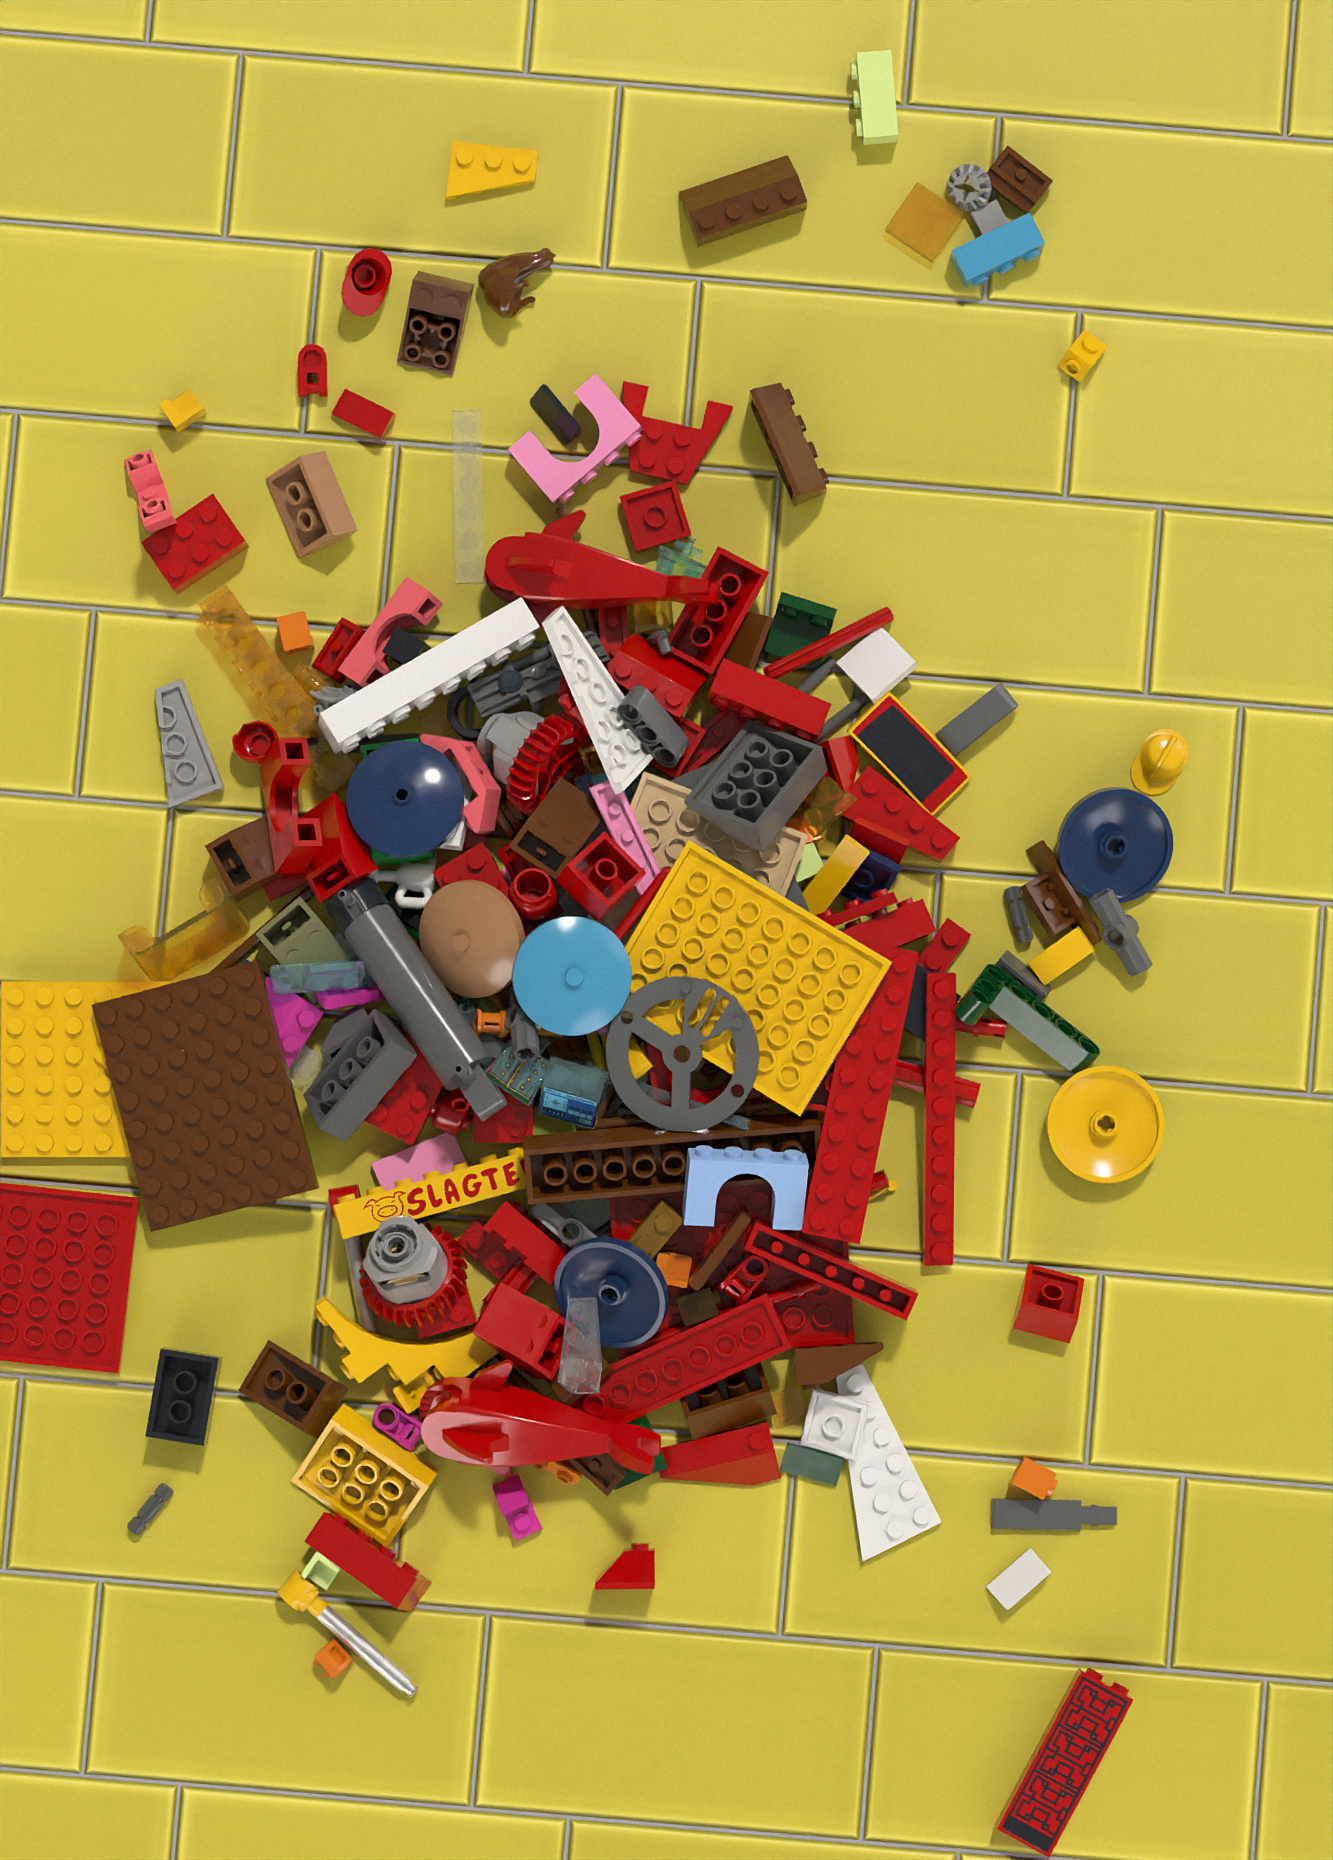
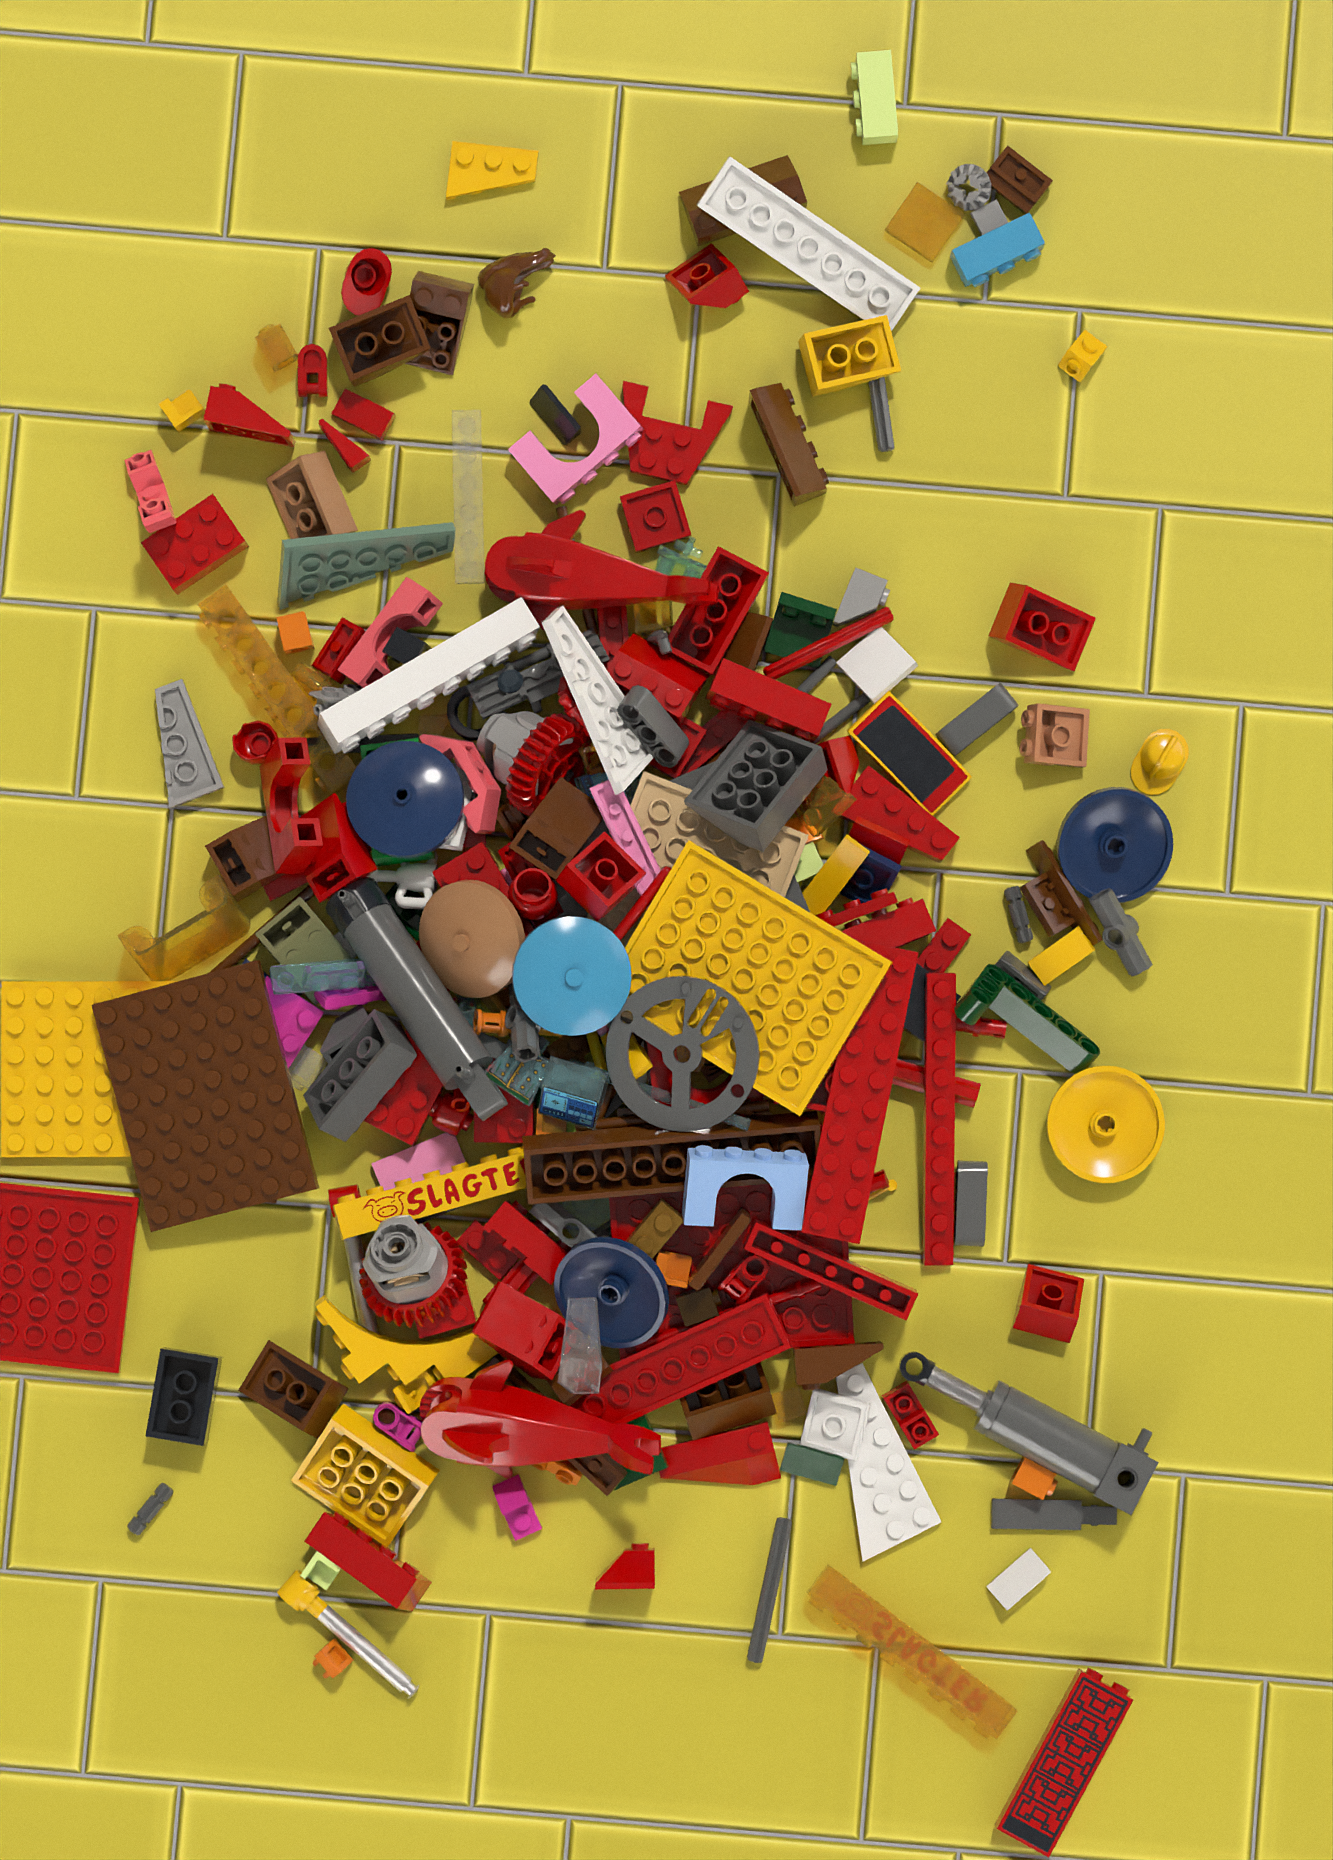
none -> red slope [203,383,296,447]
none -> clear yellow brick [255,323,298,373]
none -> sand green wing [277,522,456,610]
none -> red slope [318,419,371,473]
none -> reddish brown slope [329,295,431,387]
none -> orange panel [536,1108,567,1135]
none -> red slope [665,243,749,308]
none -> white plate [697,156,920,331]
none -> dark grey axle [747,1517,792,1663]
none -> yellow slope [798,315,901,397]
none -> clear yellow brick [807,1564,1018,1740]
none -> light grey slope [833,567,890,627]
none -> dark grey axle [869,377,895,452]
none -> red slope [881,1380,939,1450]
none -> dark grey piece [899,1351,1159,1515]
none -> dark grey beam [954,1160,988,1247]
none -> red slope [988,582,1096,671]
none -> nougat plate [1019,703,1090,768]

